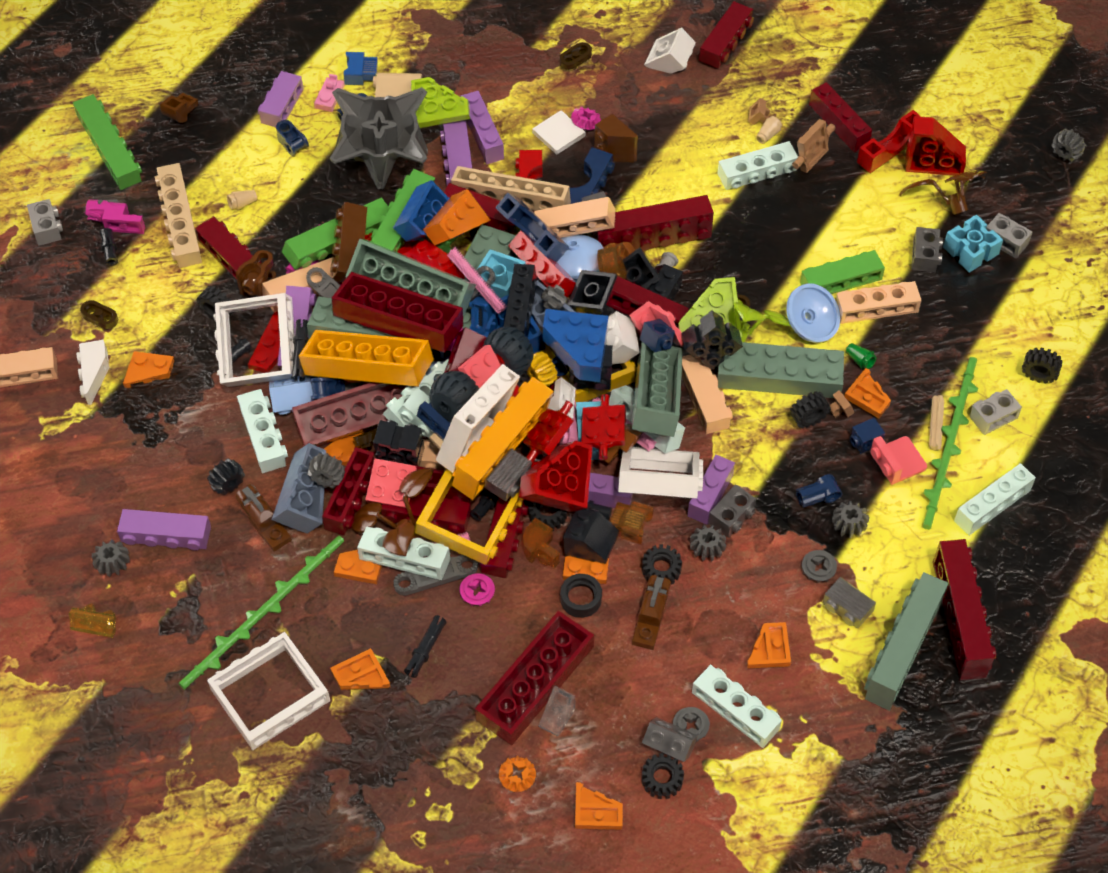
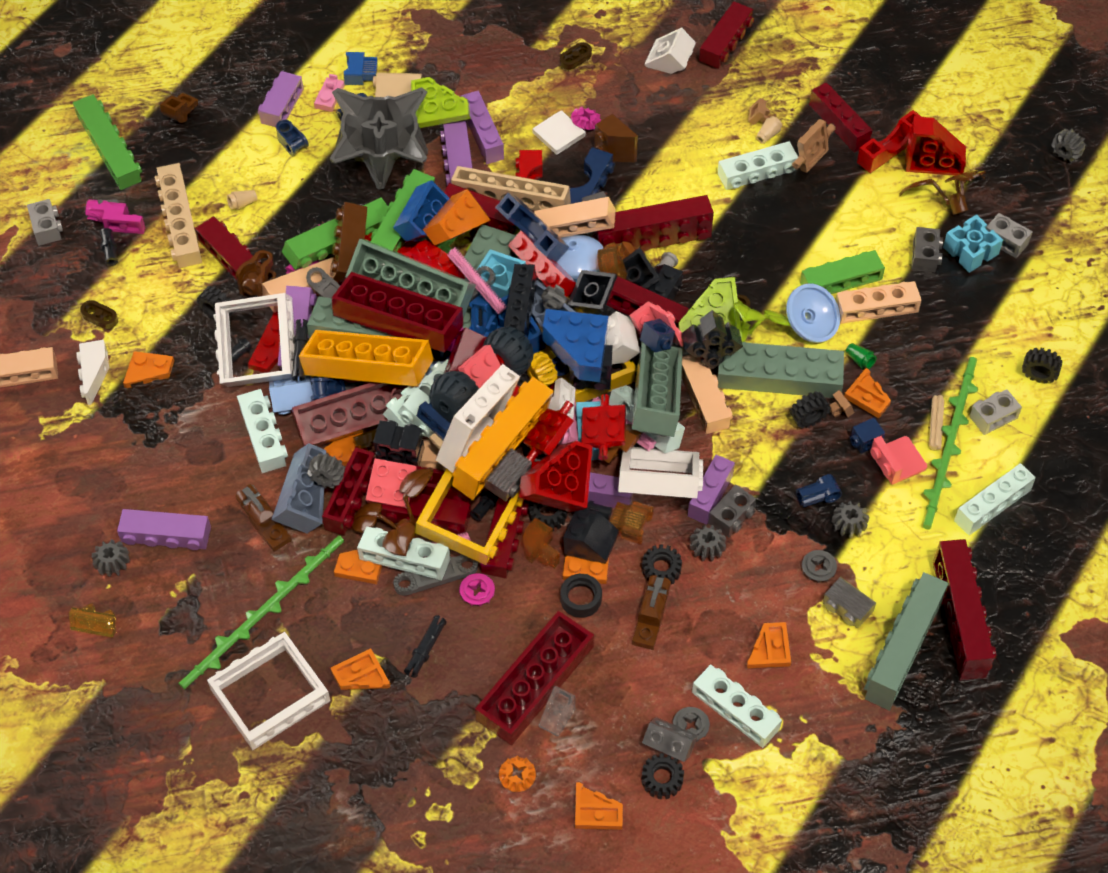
black gear [207,458,245,495] -> none

